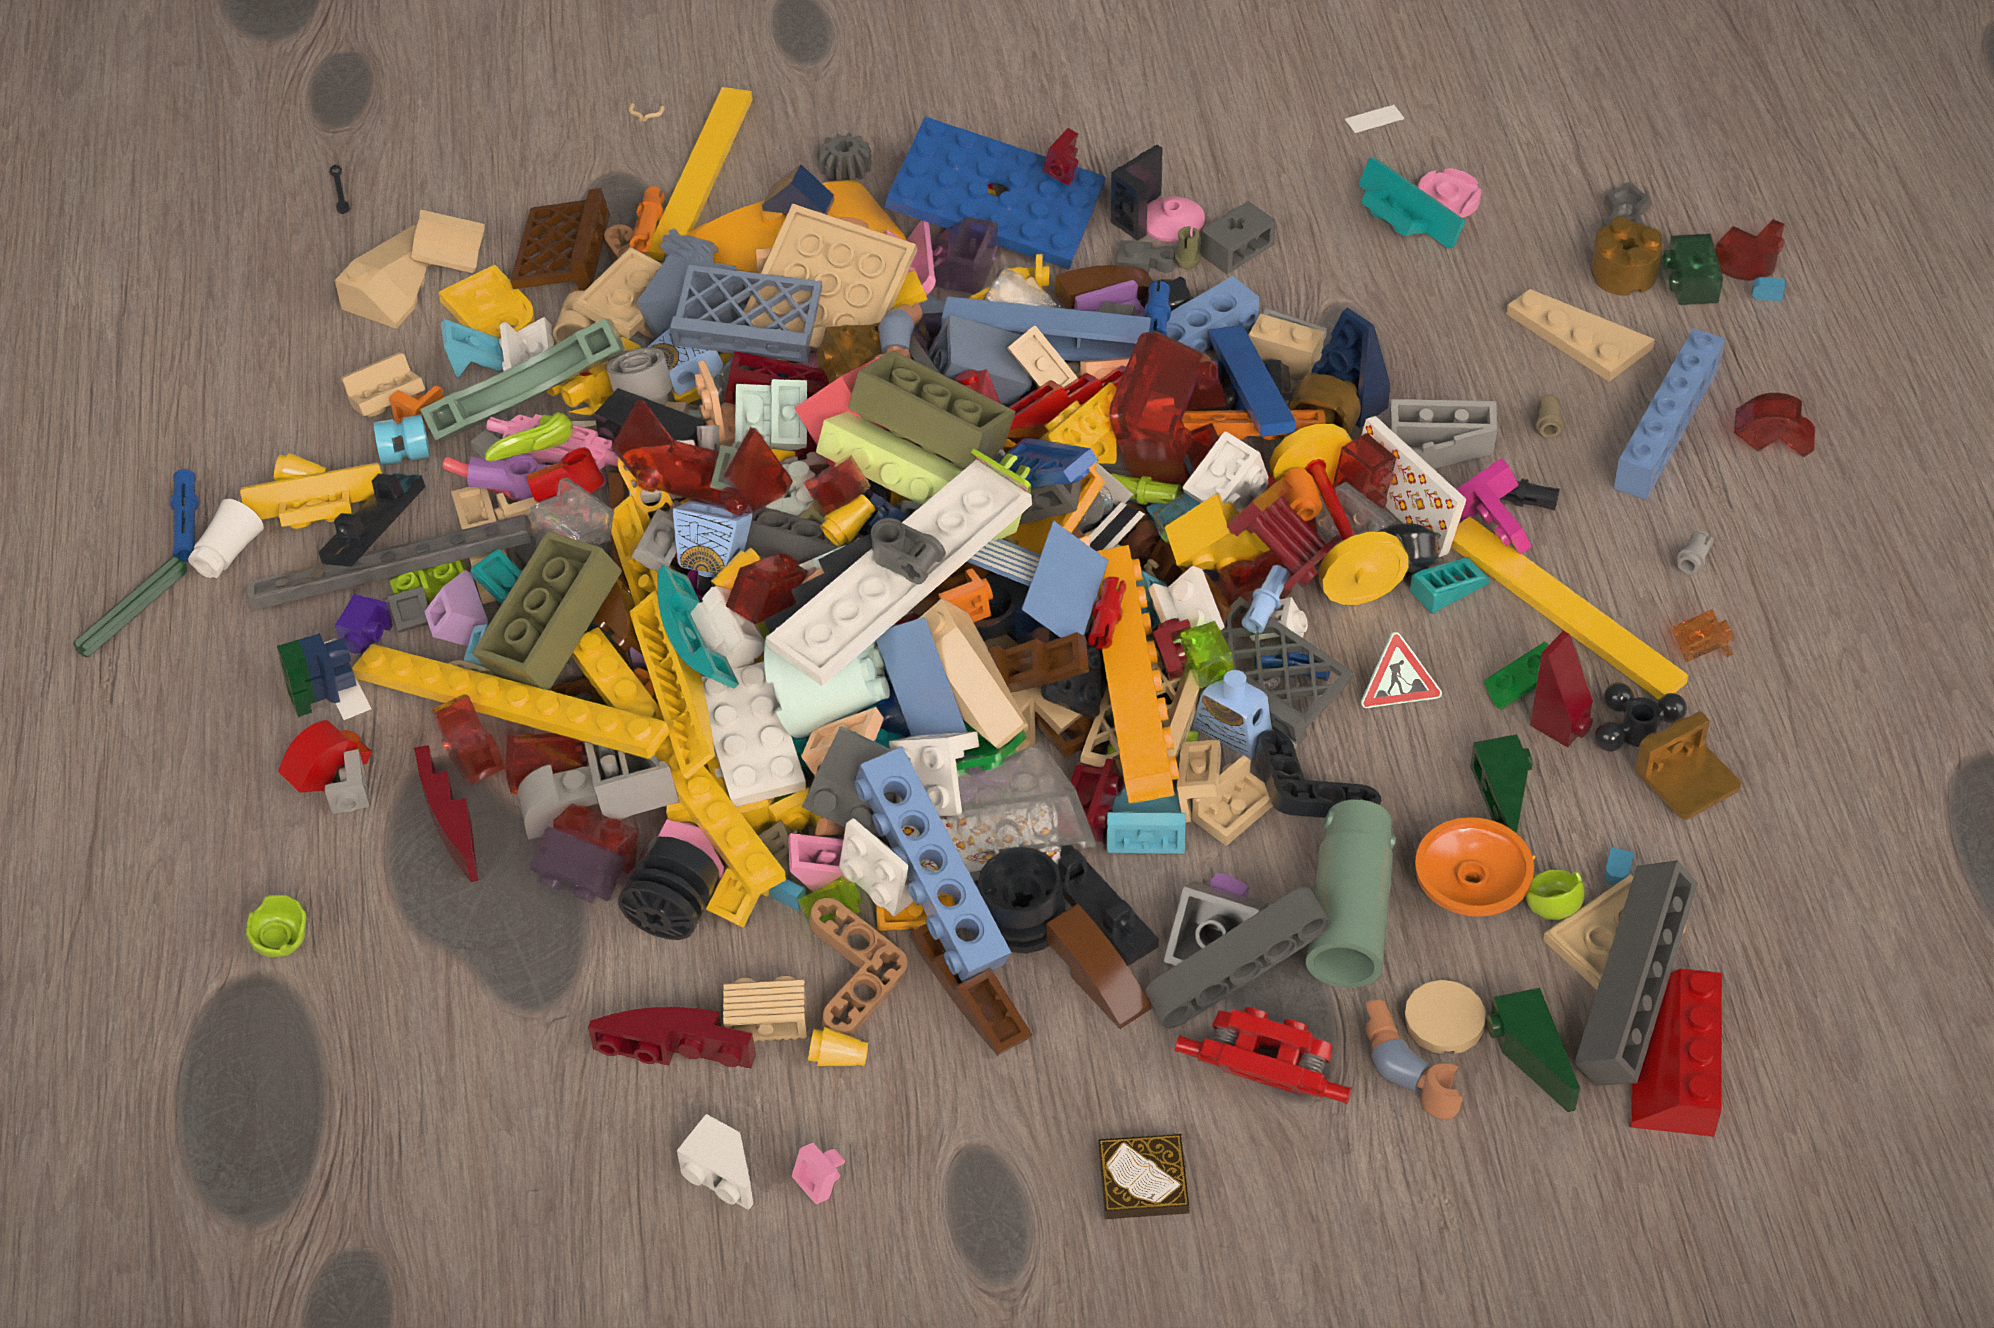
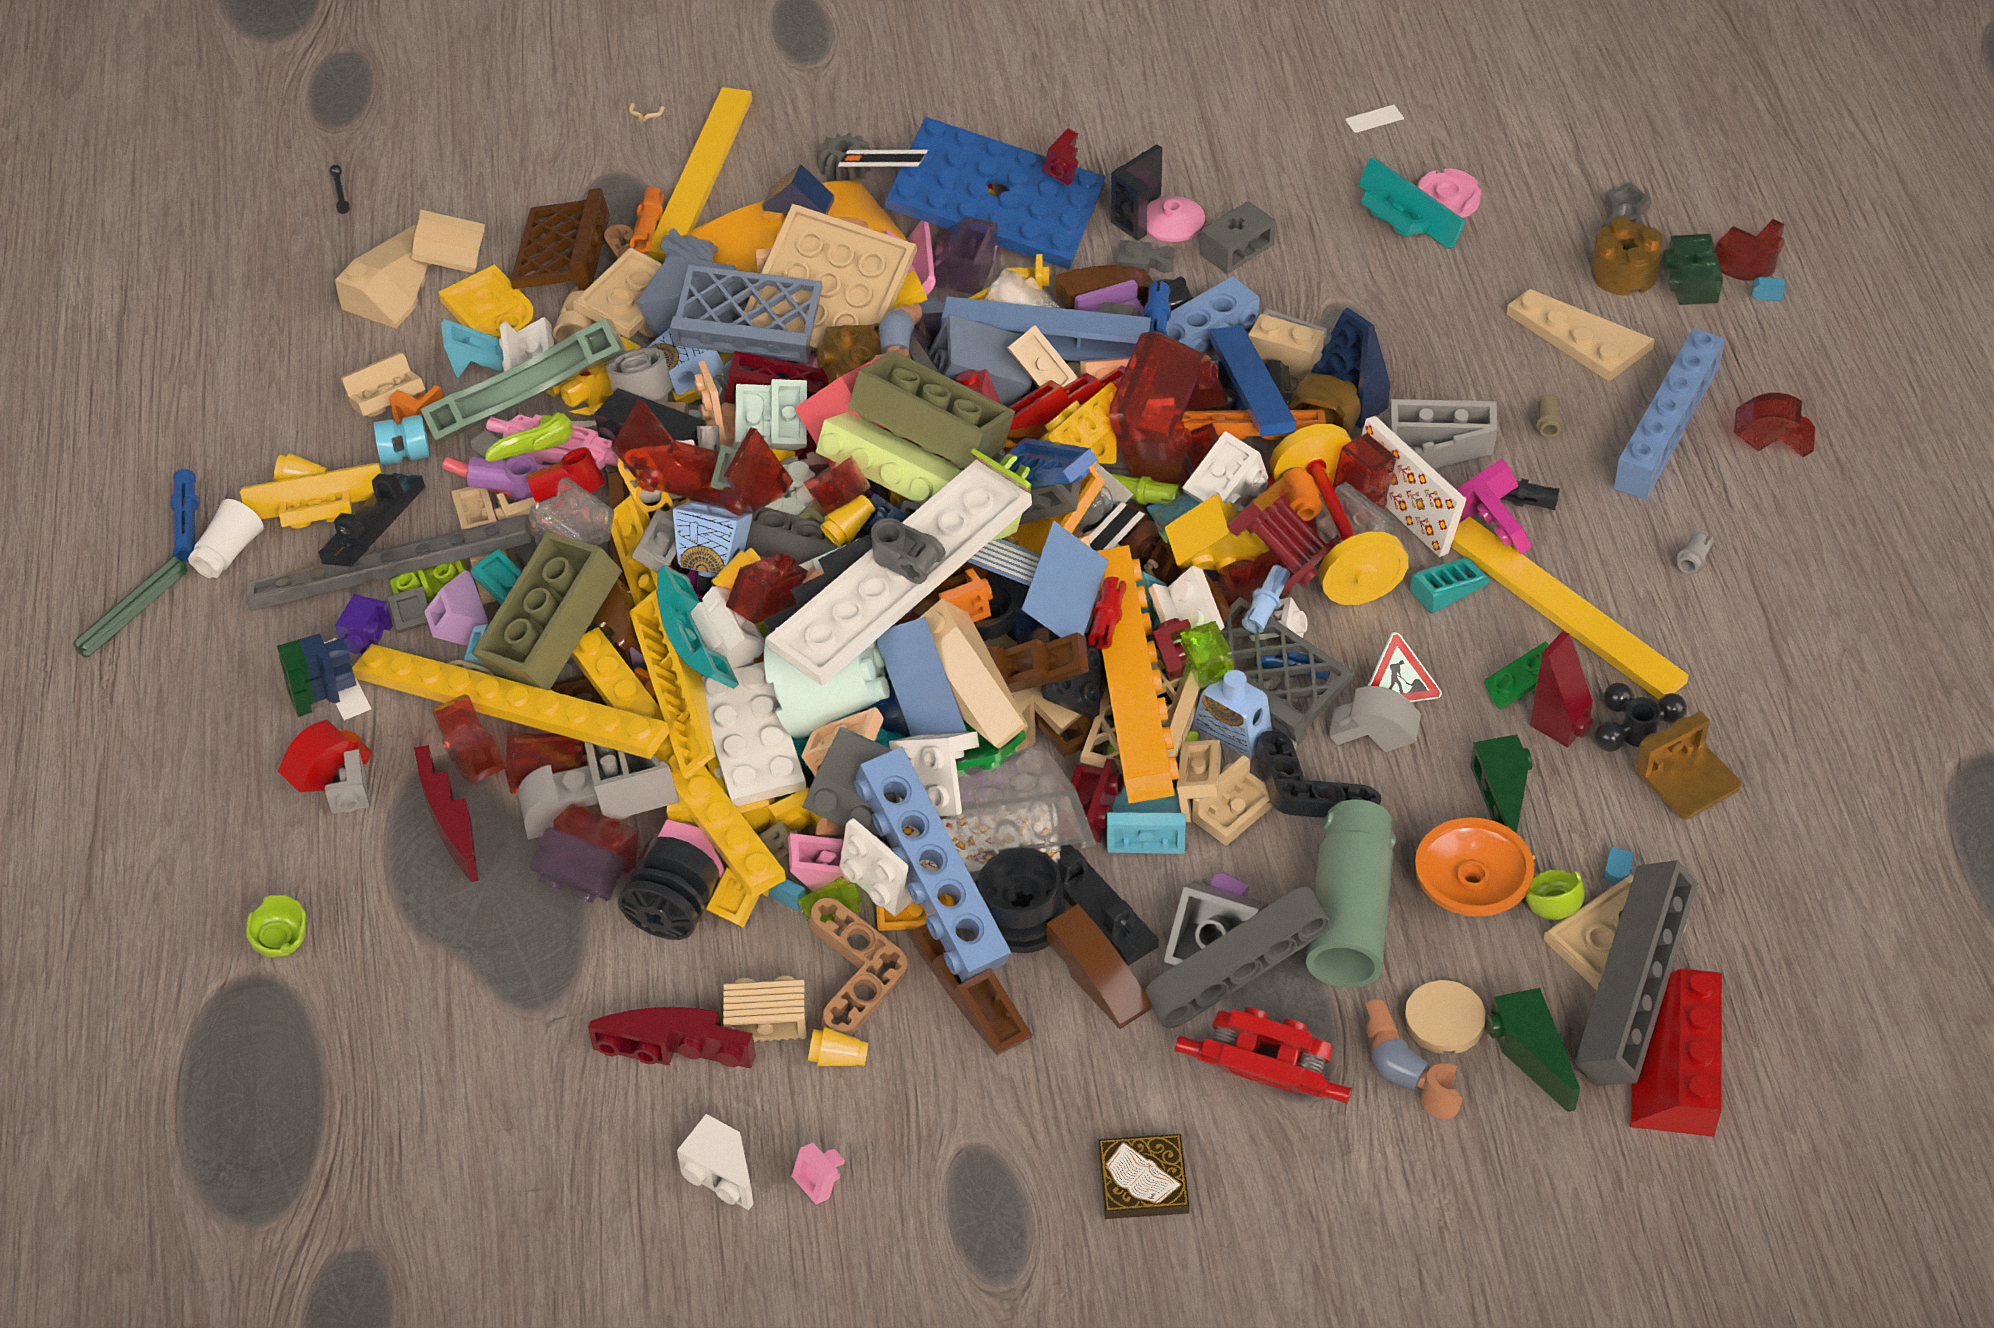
olive pin [1175,226,1201,269] -> none
black piece [1377,523,1441,574] -> none
clear orange bracket [1672,609,1735,662] -> none
none -> sticker [838,150,928,166]
none -> light grey brick [1329,686,1421,752]

